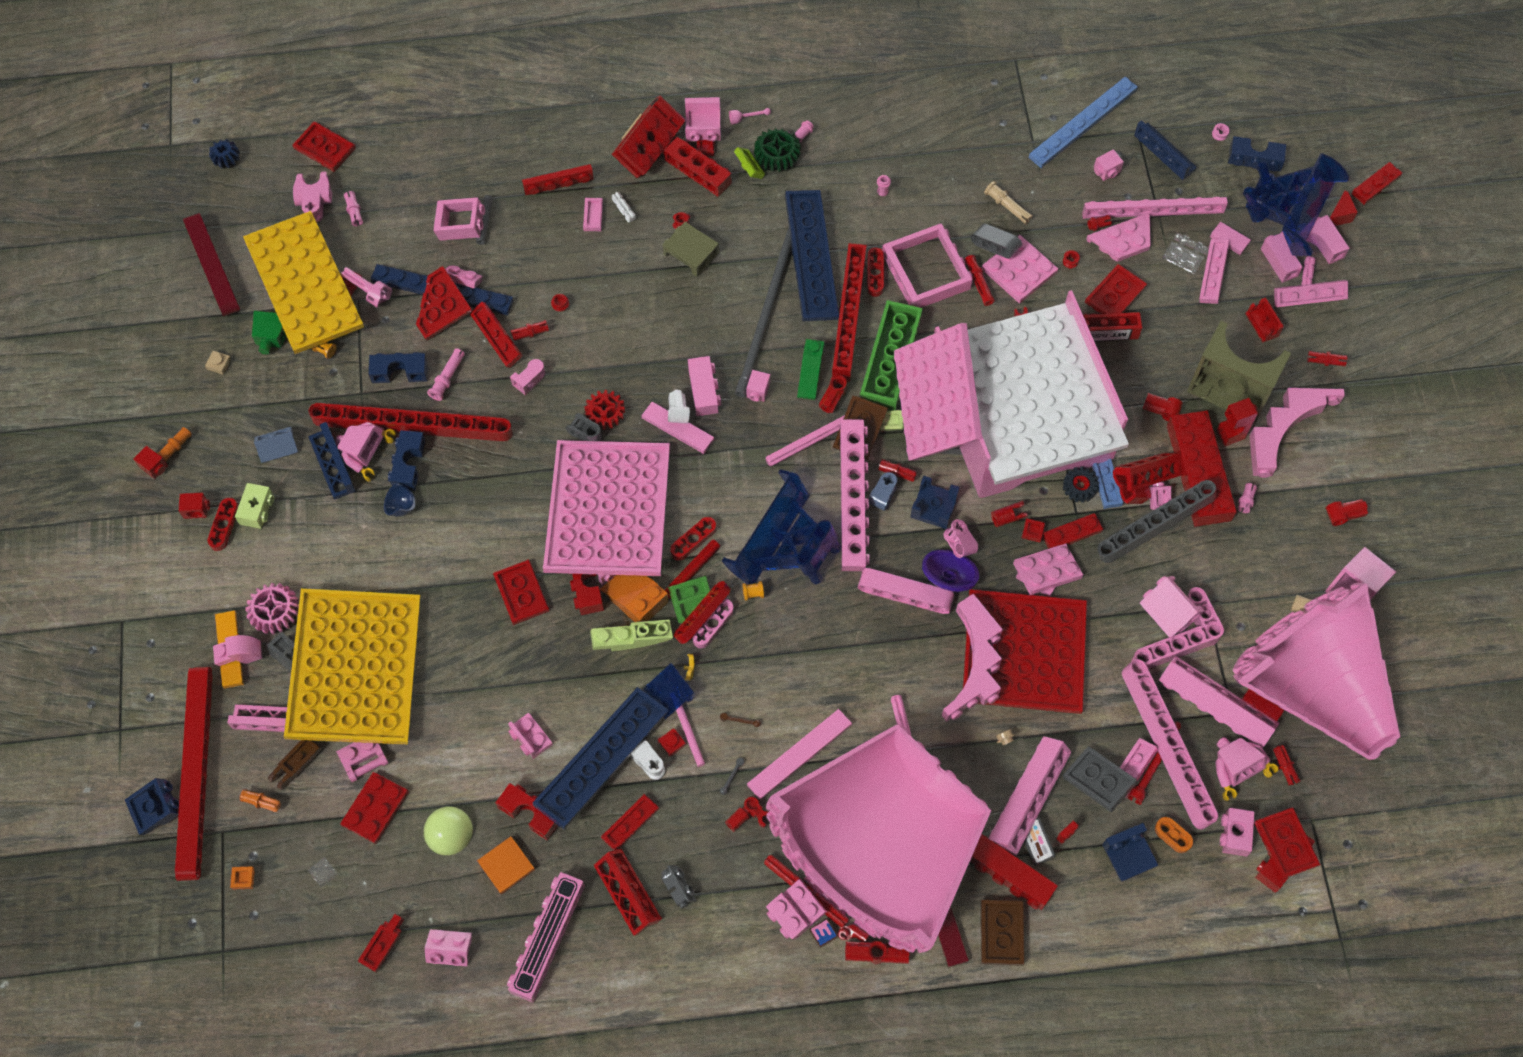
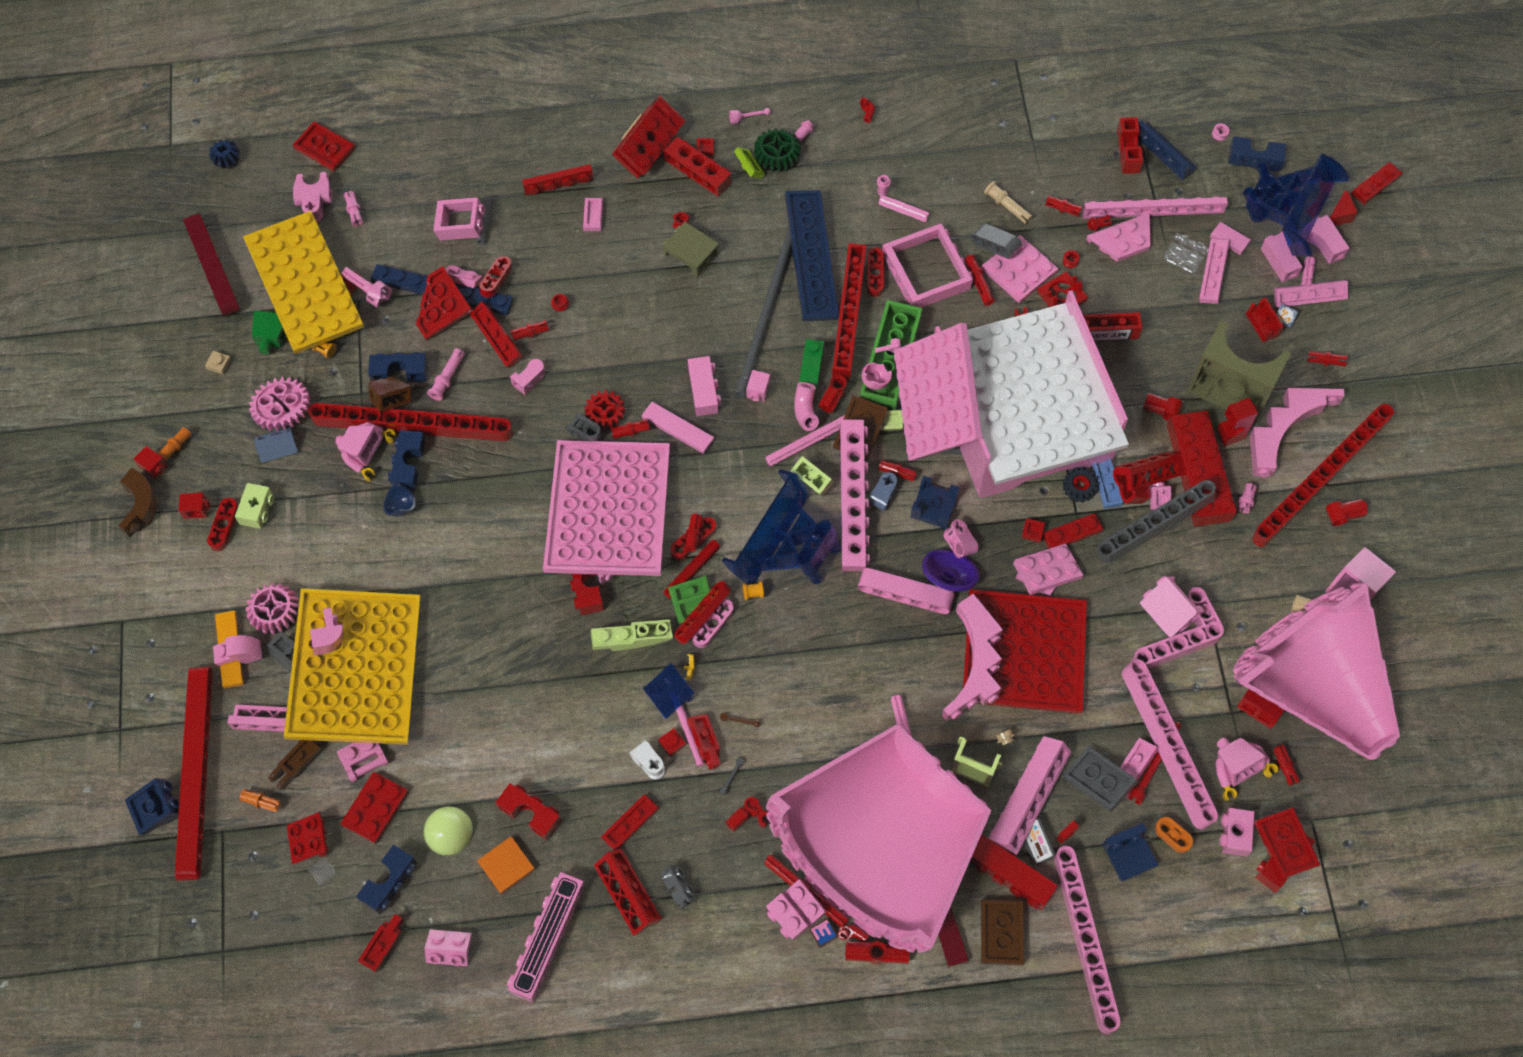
orange plate [230,867,255,890] -> none
dark blue fence [308,422,356,500] -> none
red tile [493,559,549,625] -> none
bright pink bracket [508,713,553,759] -> none
dark blue plate [533,687,668,830] -> none
orange slope [600,575,669,622] -> none
white axle [612,192,636,223] -> none
white piece [668,390,690,424] -> none
bright pink panel [685,97,721,142] -> none
bright pink tile [747,709,852,800] -> none
red hinge [991,500,1028,528] -> none
medium blue plate [1029,77,1138,168] -> none
red plate [1085,264,1147,314] -> none
bright pink brick [1093,149,1124,181] -> none
bright pink brick [1159,656,1279,748] -> none
none -> reddish brown arch [118,468,157,537]
none -> bright pink gear [249,377,311,431]
none -> red hinge [287,812,329,865]
none -> bright pink brick [310,608,344,656]
none -> dark blue arch [356,845,417,914]
none -> reddish brown torso [368,377,411,412]
none -> red beam [479,256,512,298]
none -> red pin [611,419,650,439]
none -> red axle [684,513,702,552]
none -> red hinge [687,714,721,770]
none -> yellowish green brick [791,456,834,497]
none -> bright pink cylinder [794,382,819,431]
none -> red arm [859,97,875,123]
none -> bright pink hair [861,363,892,390]
none -> bright pink hand [875,338,901,353]
none -> bright pink axle [879,195,929,222]
none -> yellowish green piece [951,737,1002,787]
none -> red piece [1037,272,1088,307]
none -> red pin [1045,195,1082,217]
none -> bright pink beam [1054,846,1120,1035]
none -> red arch [1117,117,1143,174]
none -> red beam [1252,404,1394,547]
none -> tile [1276,304,1298,329]

